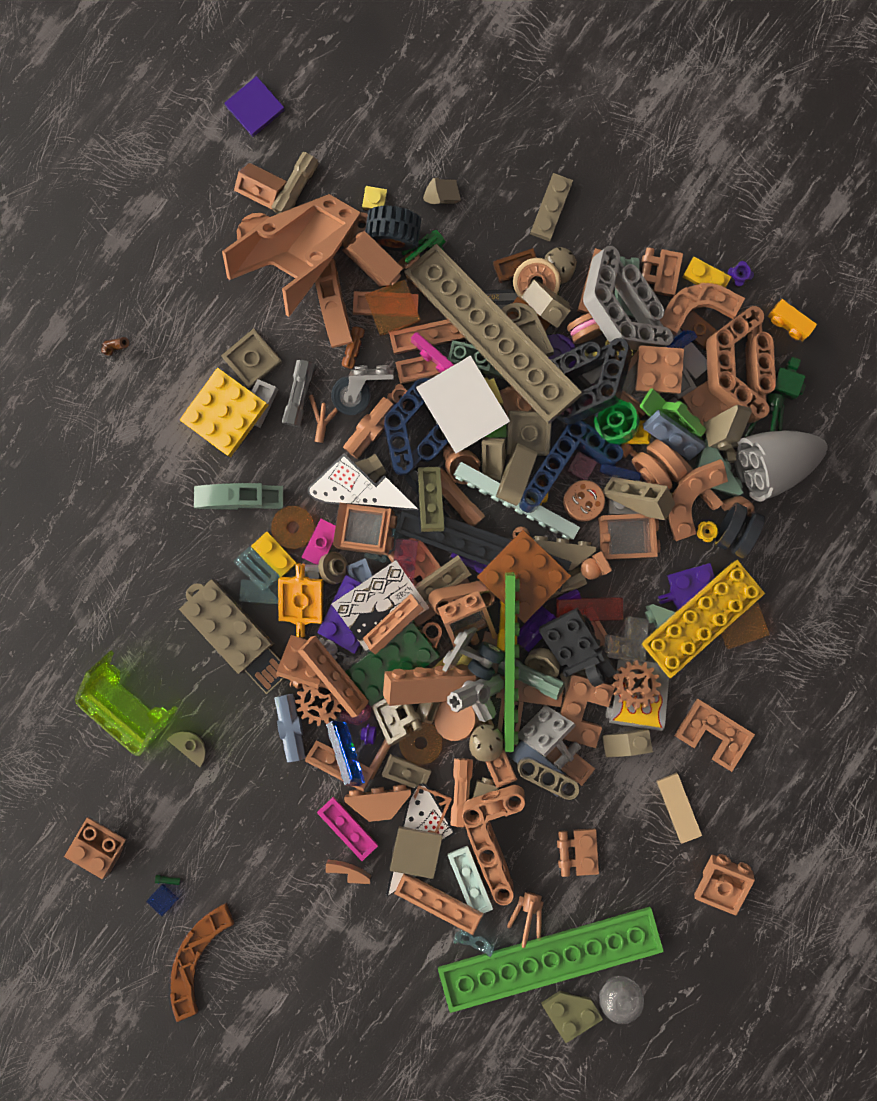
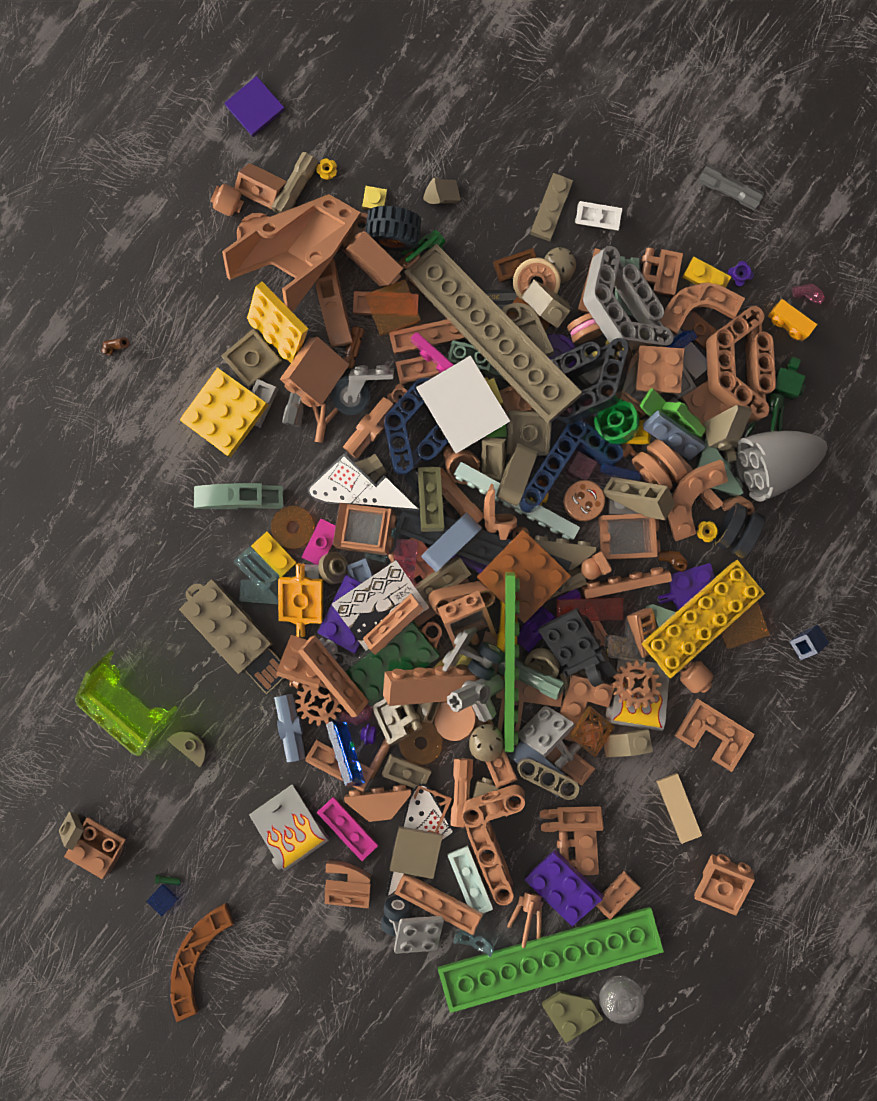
none -> dark tan plate [59,811,84,850]
none -> nougat head [210,184,244,216]
none -> yellow plate [247,282,308,363]
none -> light grey door [249,784,329,871]
none -> nougat brick [280,337,349,407]
none -> yellow plate [316,158,337,180]
none -> nougat plate [325,880,371,908]
none -> light grey plate [381,896,444,954]
none -> sand blue beam [421,512,482,572]
none -> nougat hair [484,484,517,540]
none -> dark purple plate [524,849,603,926]
none -> nougat hinge [540,807,604,832]
none -> clear orange window [569,706,614,757]
none -> white hinge [575,201,622,231]
none -> nougat plate [581,567,672,599]
none -> nougat plate [596,871,641,920]
none -> nougat slope [627,608,657,657]
none -> reddish brown arm [658,550,688,572]
none -> nougat head [680,661,713,693]
none -> dark grey axle [698,163,764,211]
none -> dark blue brick [789,625,829,660]
none -> clear pink arm [792,284,825,304]

